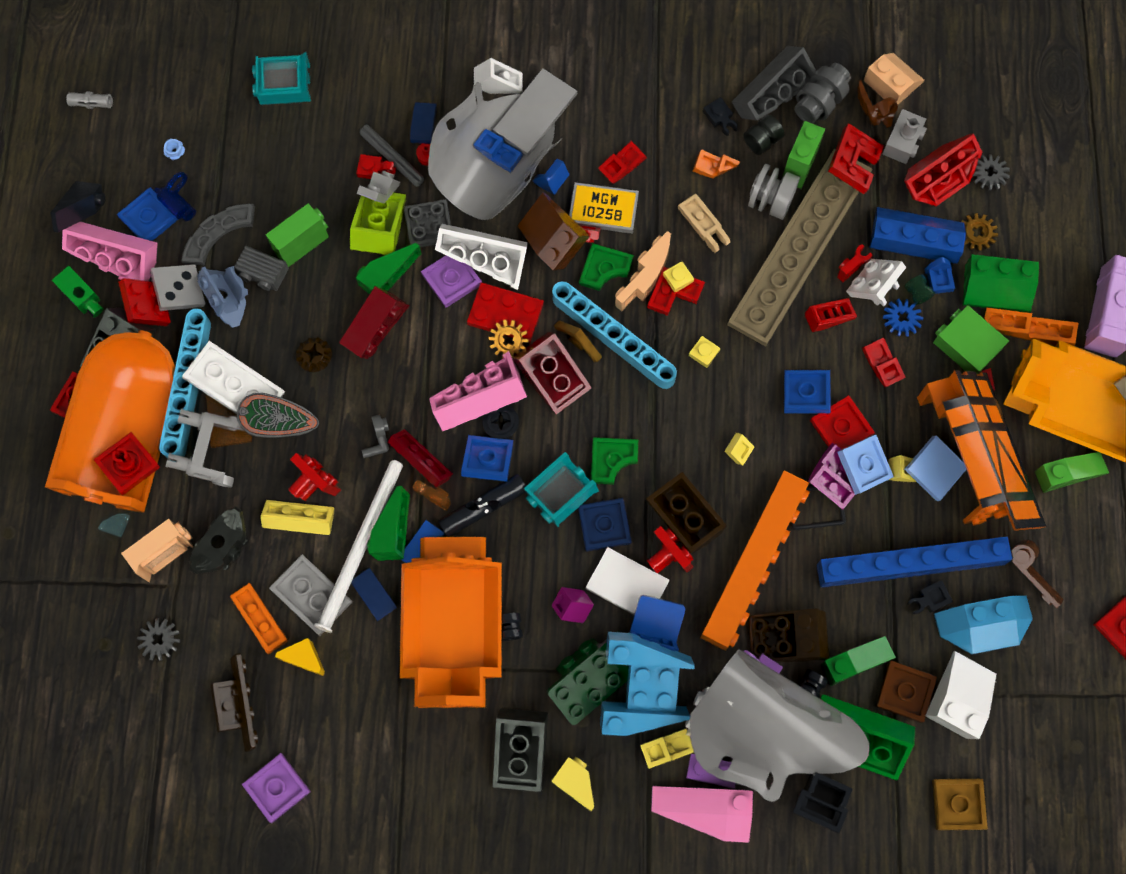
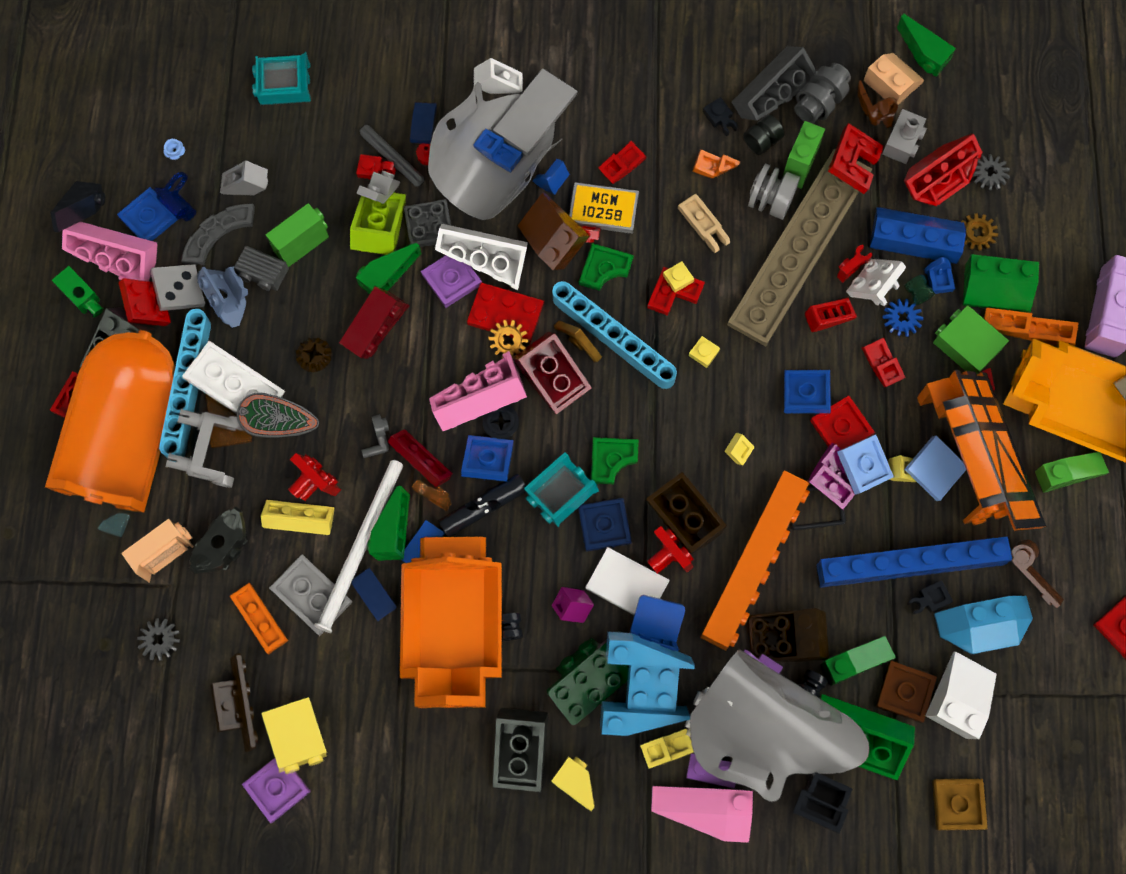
light grey pin [66,92,113,109] -> none
red plate [94,432,160,496] -> none
yellow slope [275,638,325,676] -> none
light nougat slope [615,231,671,311] -> none
none -> light grey slope [220,161,268,195]
none -> light yellow brick [262,697,327,774]
none -> green slope [897,13,956,77]

